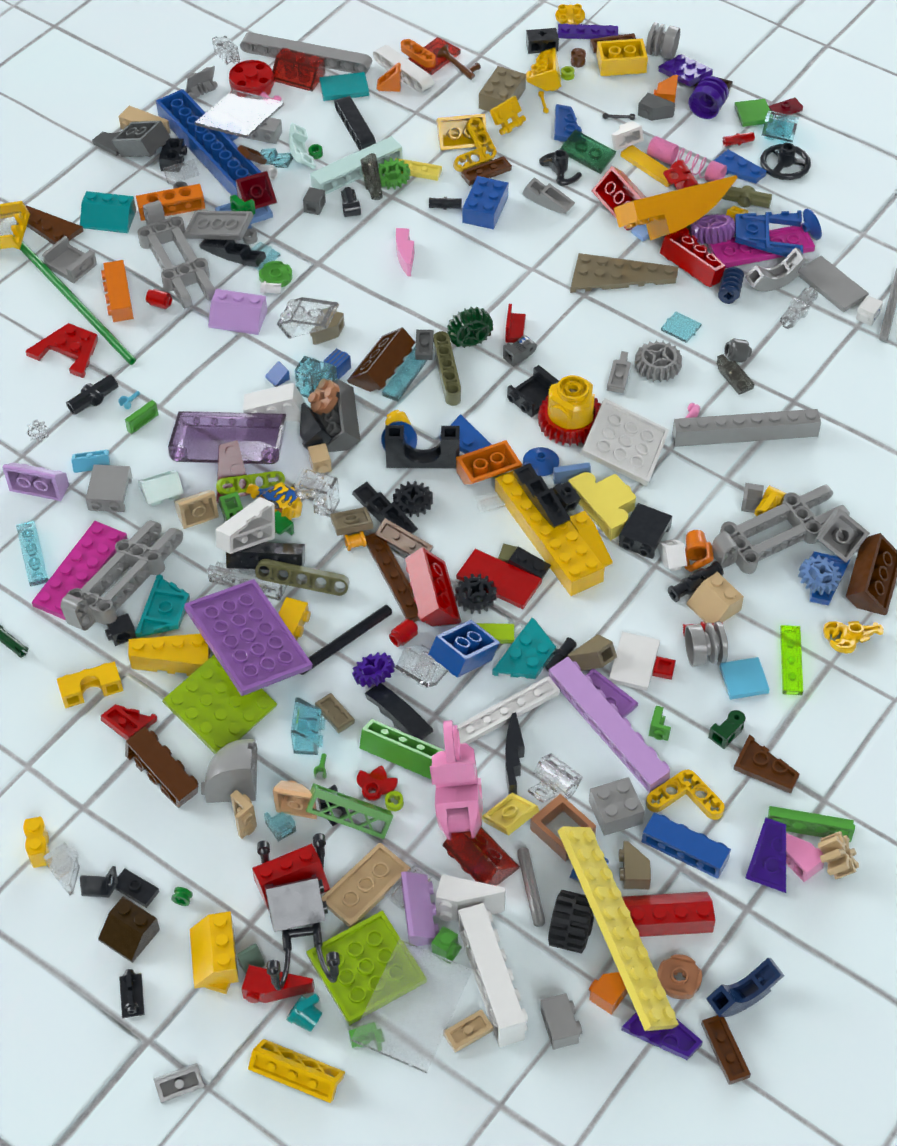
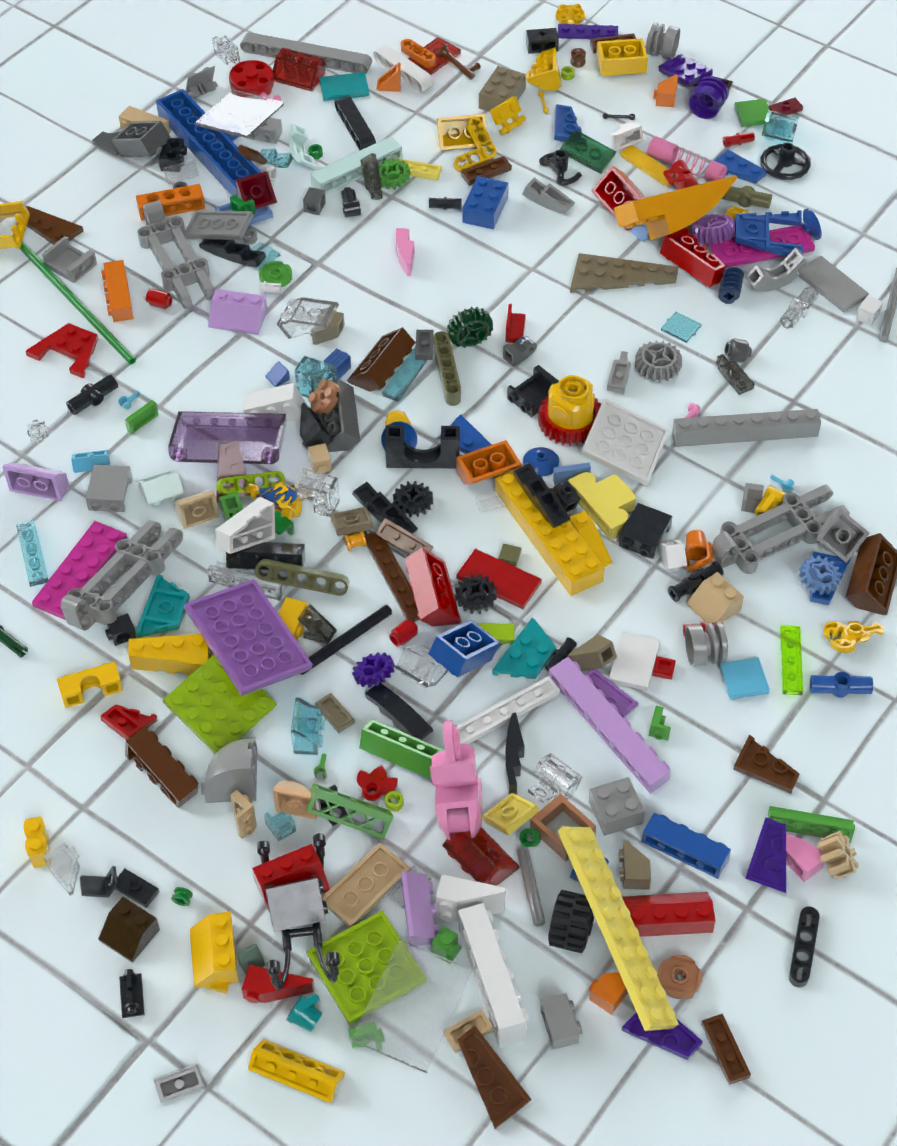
teal slope [80,191,136,233] -> none
black plate [508,546,551,580] -> none
dark grey slope [638,93,675,121] -> none
yellow beam [646,769,725,820] -> none
dark blue arch [706,958,785,1017] -> none
dark green leg [708,710,746,749] -> none
none -> clear smoke slope [297,604,337,644]
none -> reddish brown wing [457,1026,532,1129]
none -> green bush [519,828,541,847]
none -> medium azure hand [770,474,795,492]
none -> black beam [789,906,820,988]
none -> blue piece [810,672,873,698]

